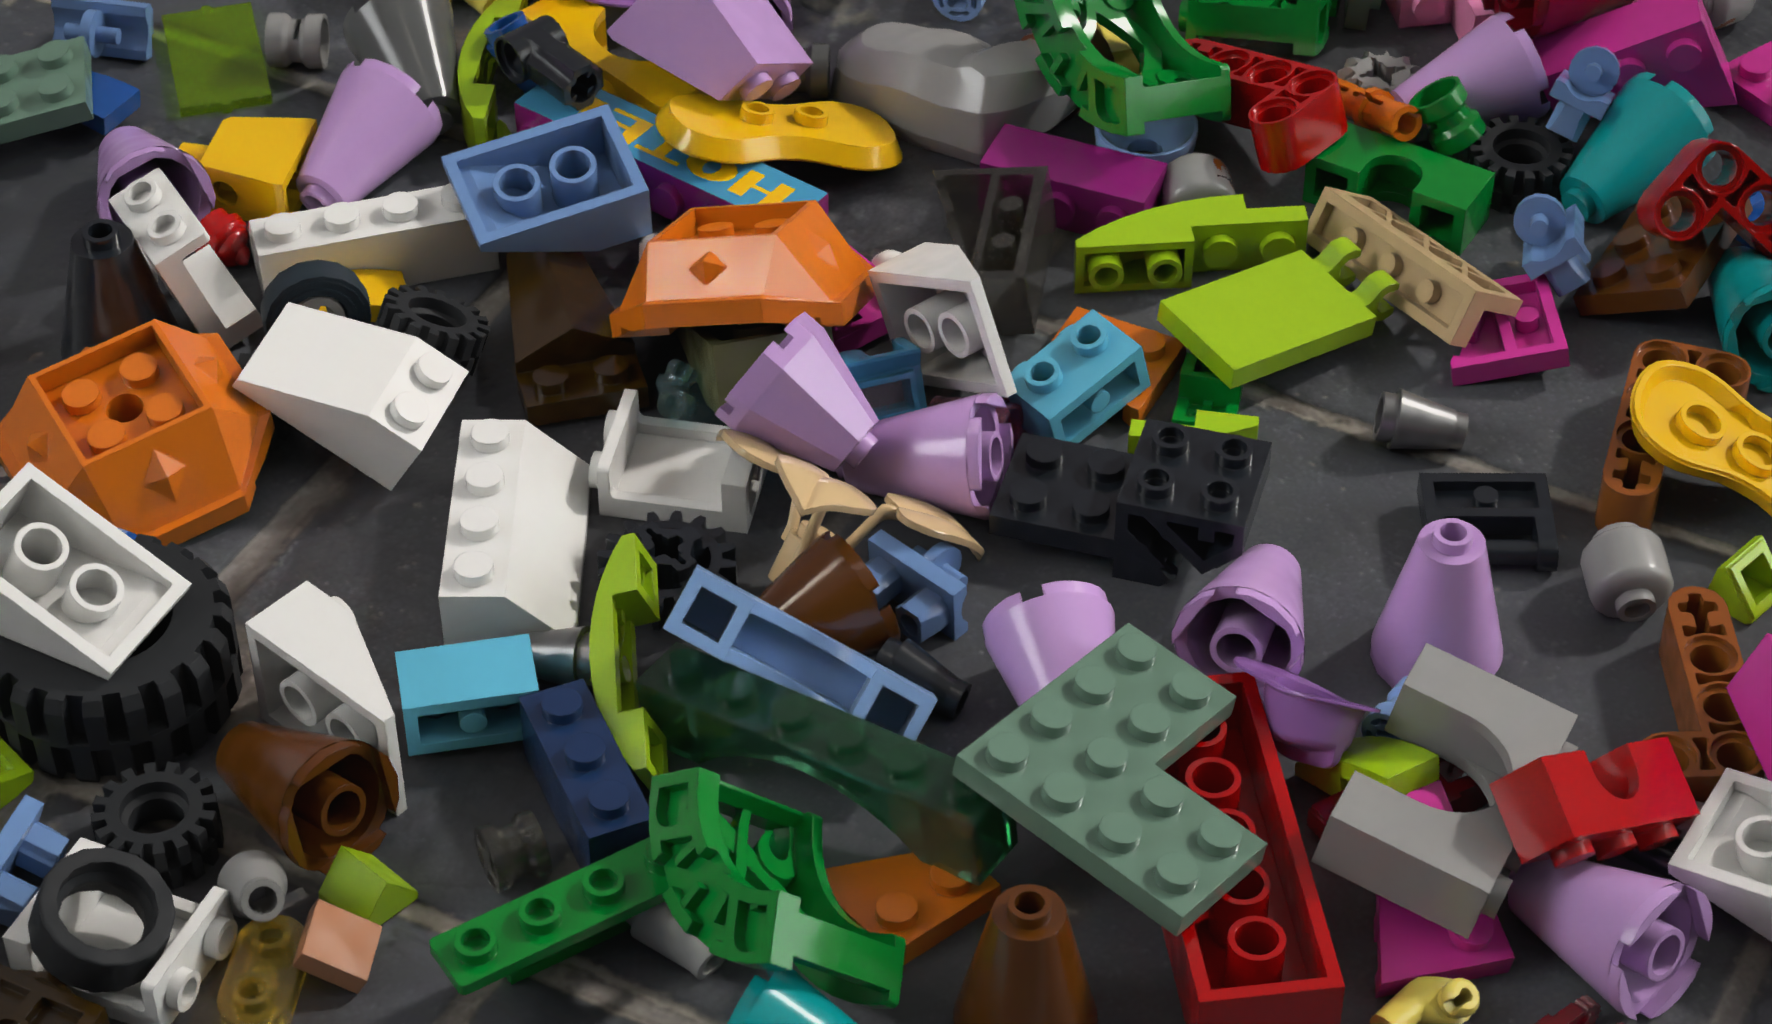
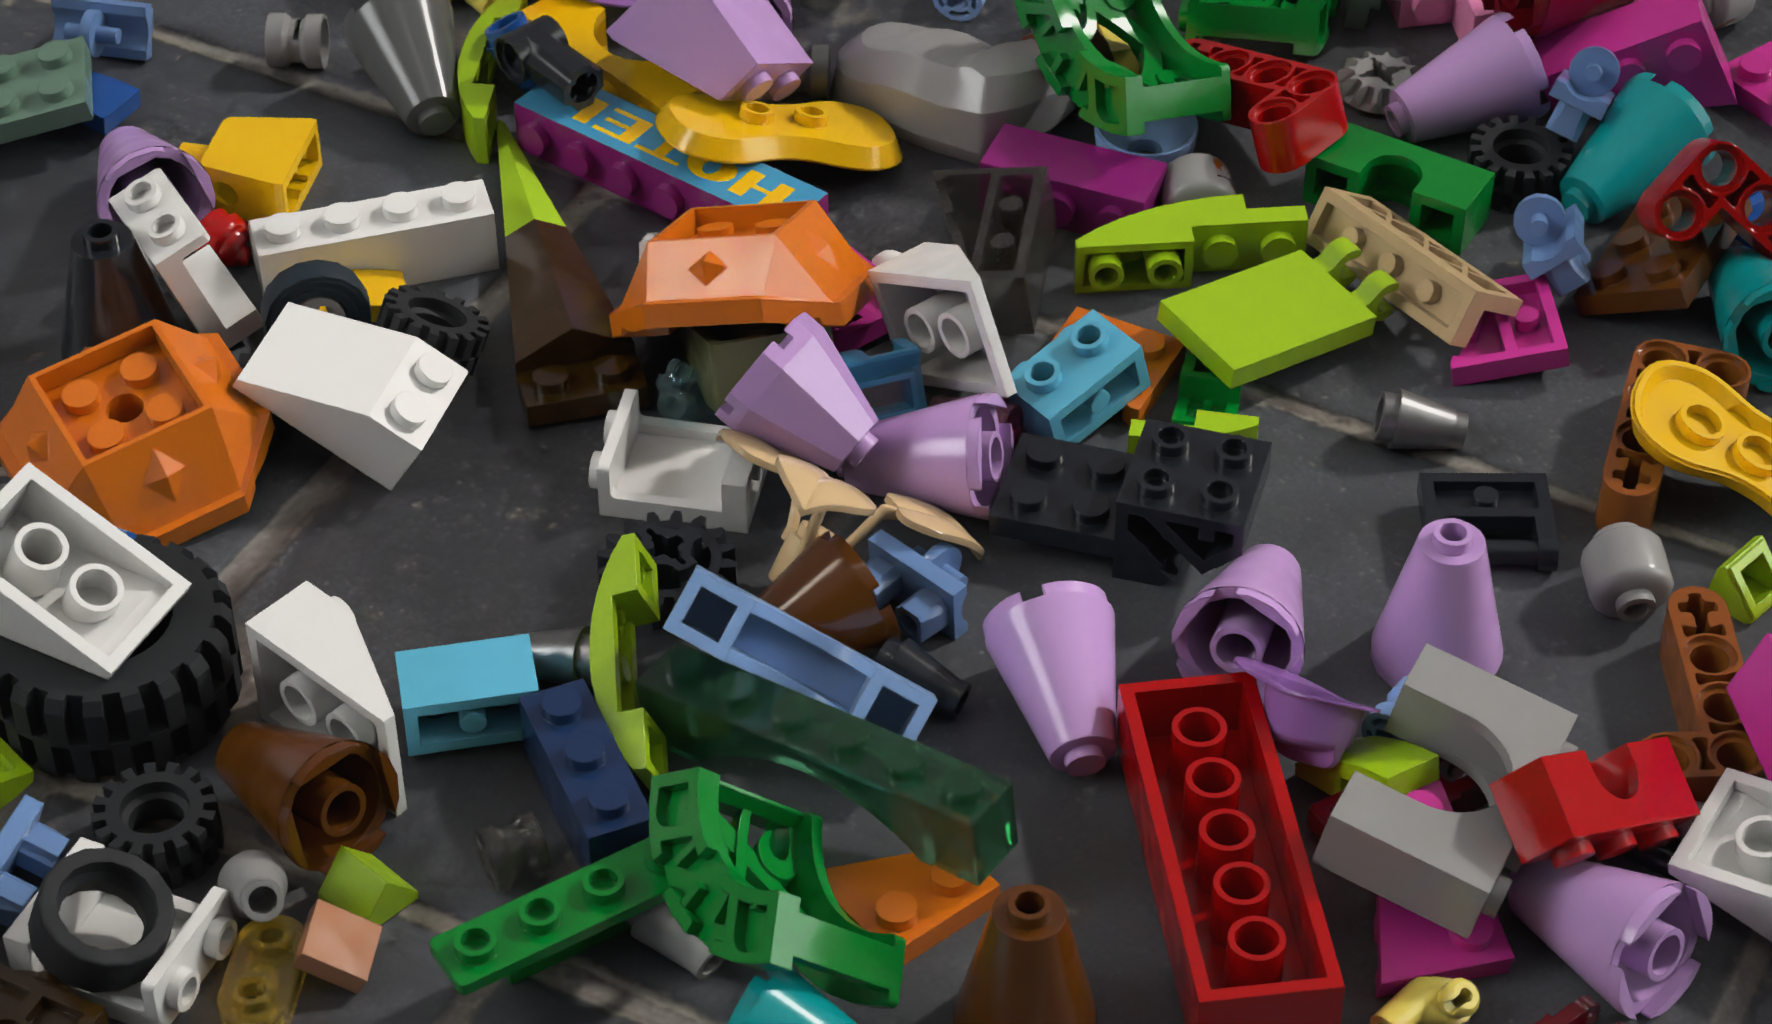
clear neon green piece [161,2,273,117] -> none
lavender cone [296,59,443,210] -> none
white slope [438,419,591,645] -> none
medium blue slope [441,104,653,252] -> none
sand green plate [952,623,1268,937] -> none
orange pin [1338,78,1422,142] -> none
green wheel [1409,76,1486,156] -> none

